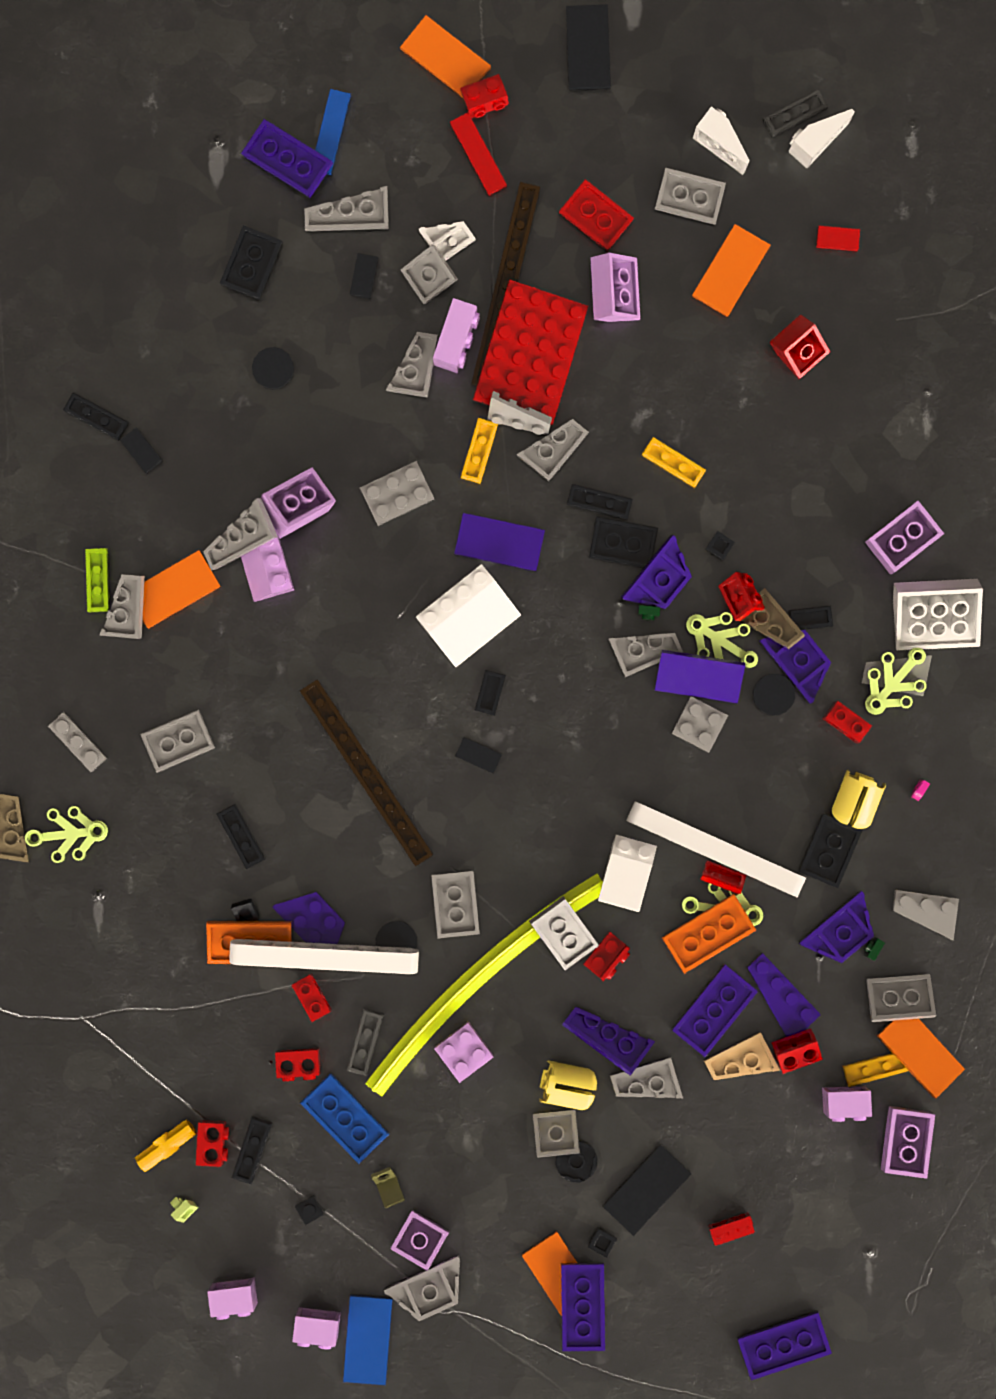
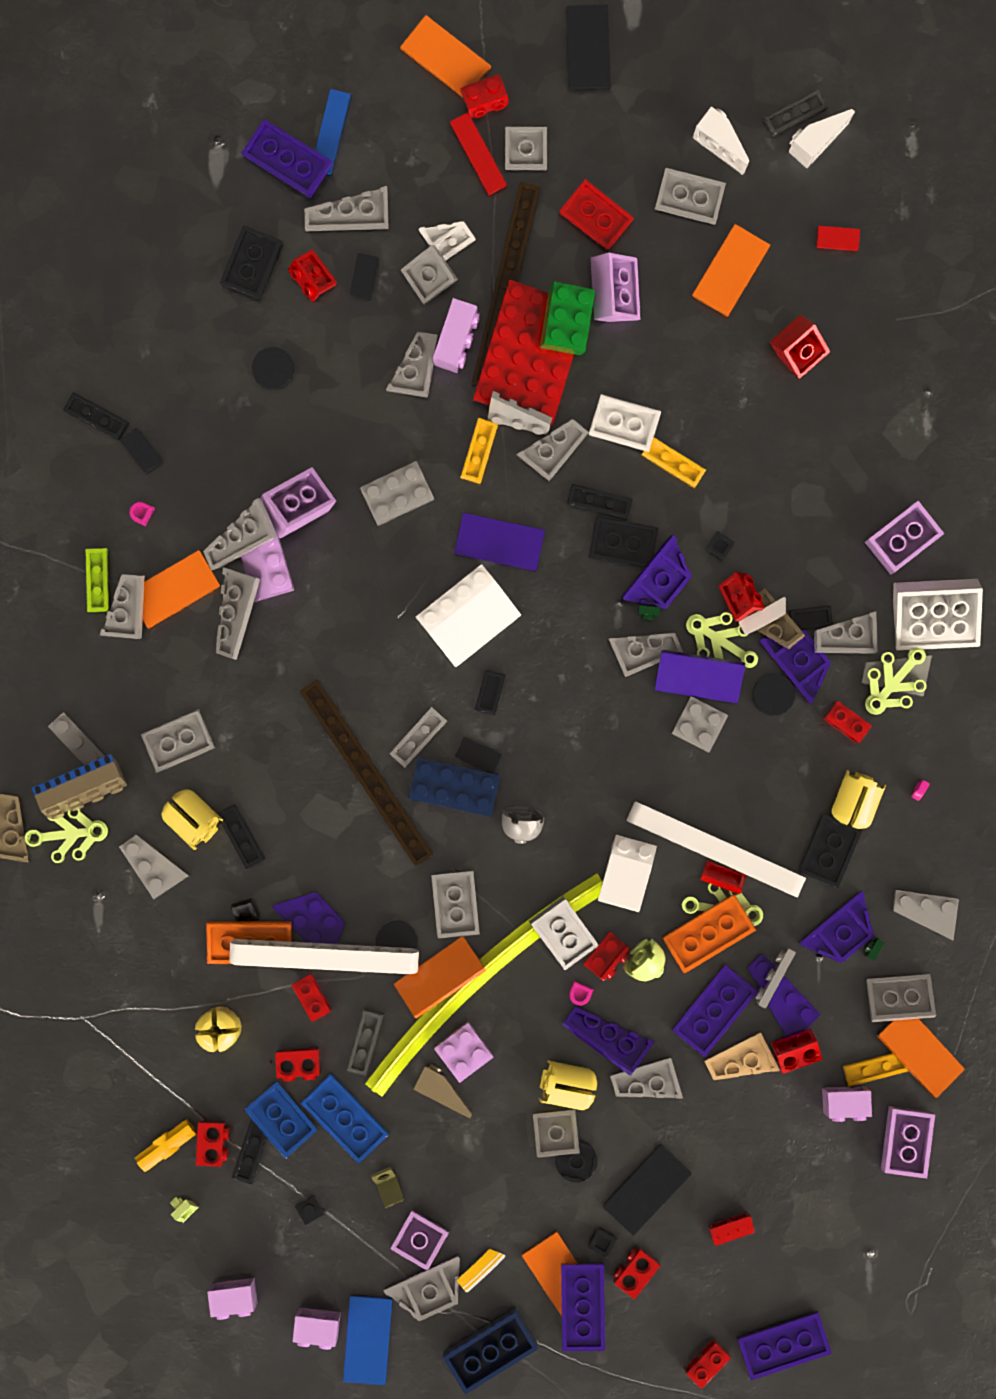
none -> dark tan brick [32,754,127,819]
none -> light grey wing [119,835,190,899]
none -> dark pink tile [129,501,155,526]
none -> light yellow cylinder [161,789,223,850]
none -> light yellow cylinder [195,1006,242,1052]
none -> light grey wing [216,567,260,660]
none -> blue plate [244,1082,317,1159]
none -> red bracket [288,249,337,302]
none -> light grey plate [389,707,447,768]
none -> orange tile [394,936,486,1019]
none -> dark blue brick [409,758,500,817]
none -> dark tan slope [413,1064,472,1118]
none -> dark blue brick [443,1307,538,1395]
none -> yellow sticker [457,1249,505,1292]
none -> light grey cylinder [501,806,544,844]
none -> light grey plate [505,127,547,170]
none -> green brick [540,282,595,356]
none -> dark pink tile [569,981,594,1006]
none -> white tile [589,394,661,452]
none -> red brick [613,1246,661,1300]
none -> yellowish green cylinder [624,939,666,982]
none -> red brick [684,1338,731,1389]
none -> white sticker [739,597,786,635]
none -> light grey plate [755,947,796,1009]
none -> light grey wing [814,611,878,654]

